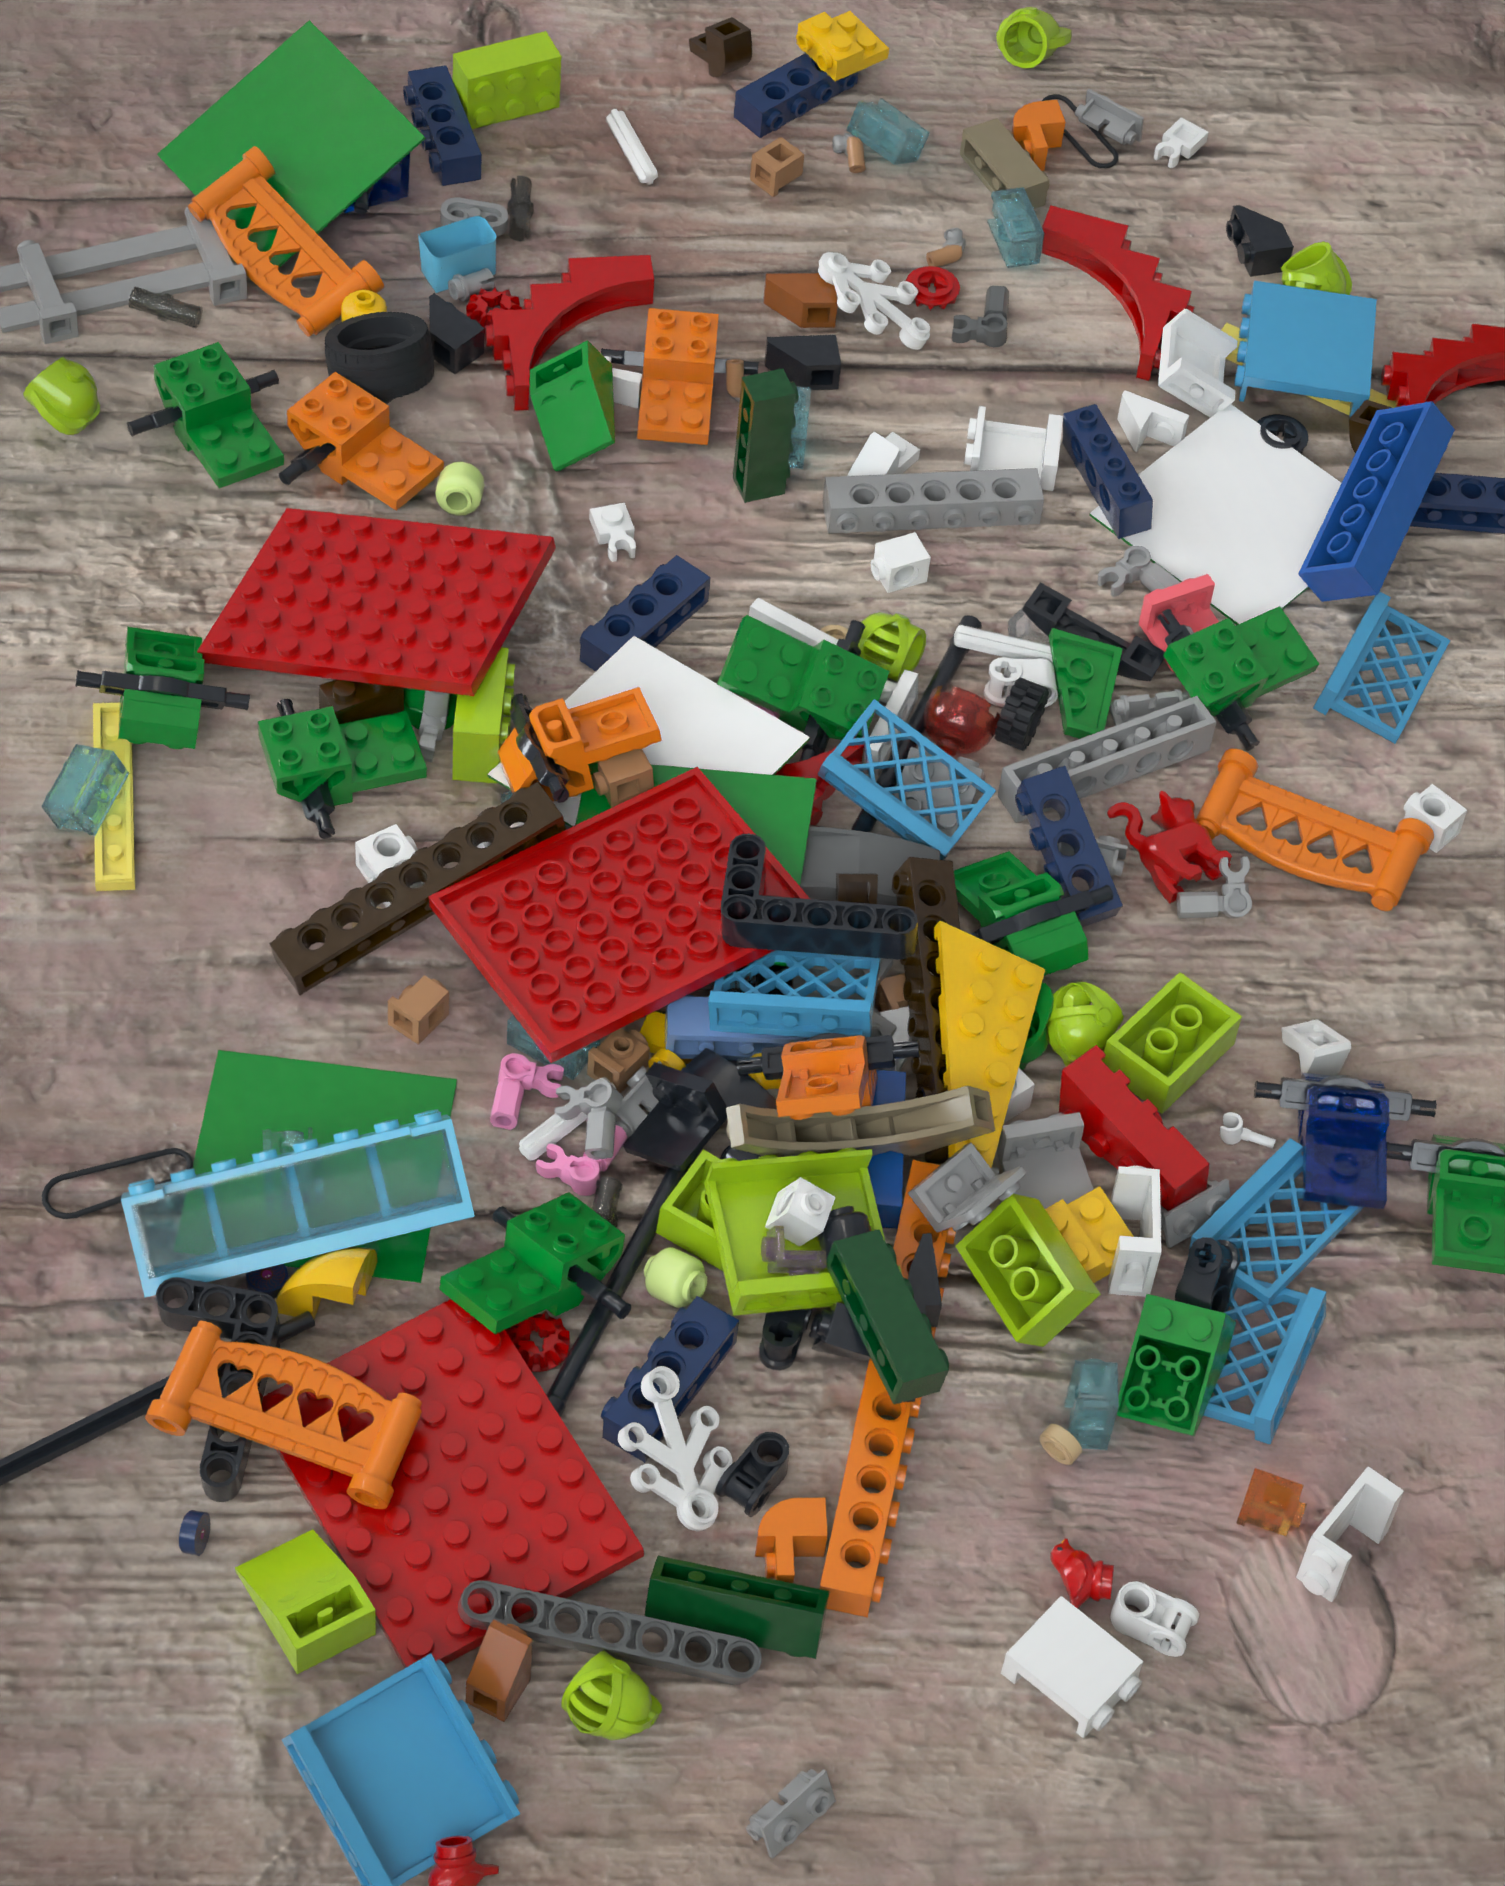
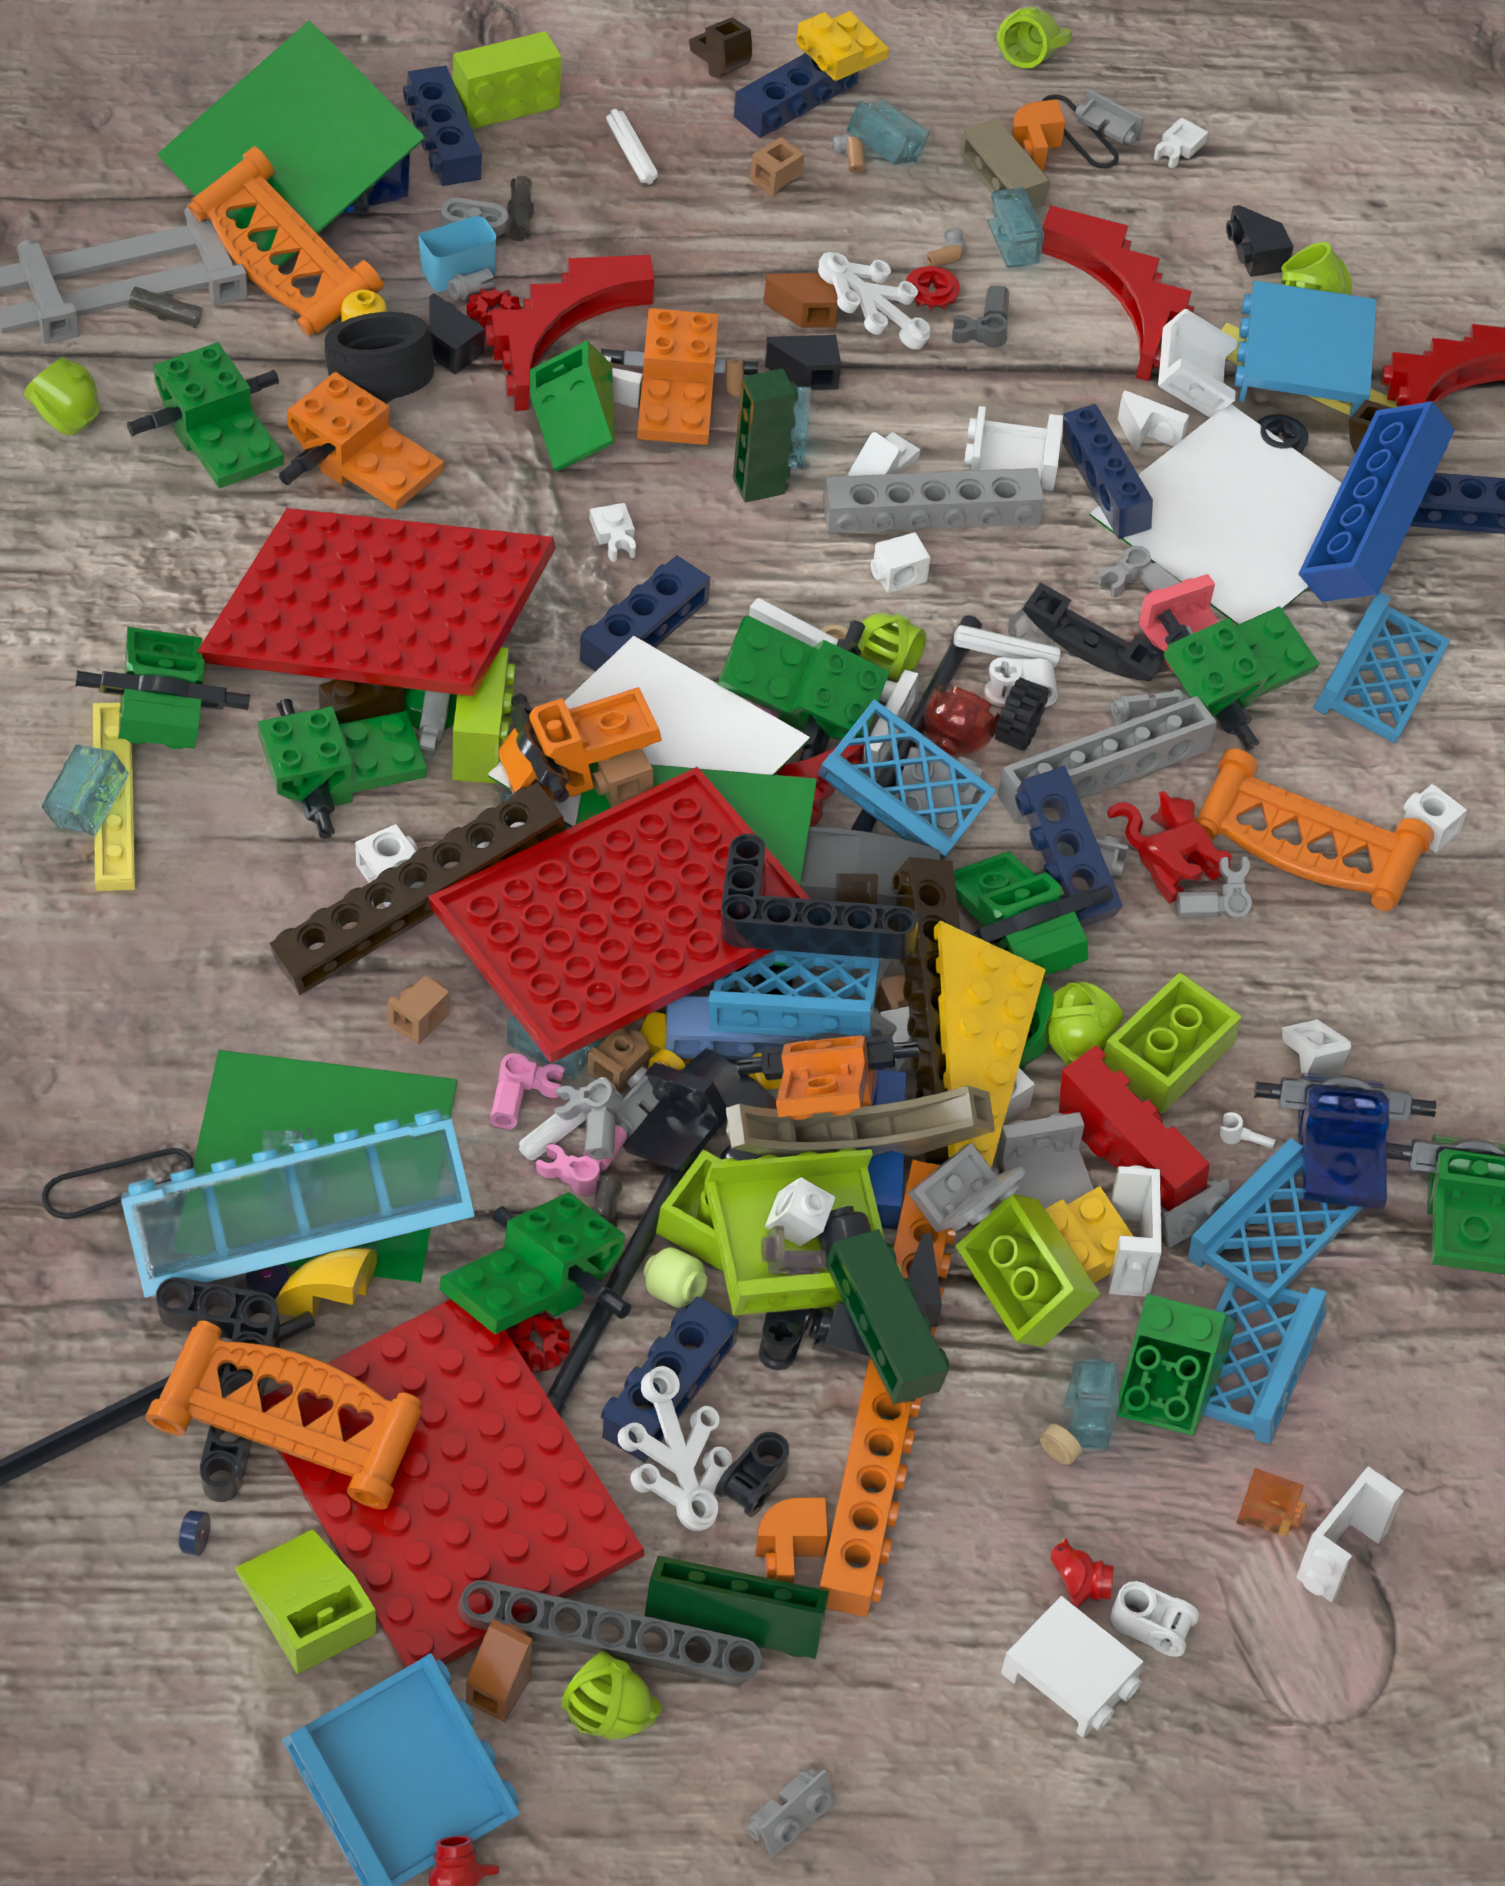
yellowish green head [435,462,485,516] -> none
green wing [1049,628,1123,739] -> none
black piece [1175,1237,1240,1313] -> none

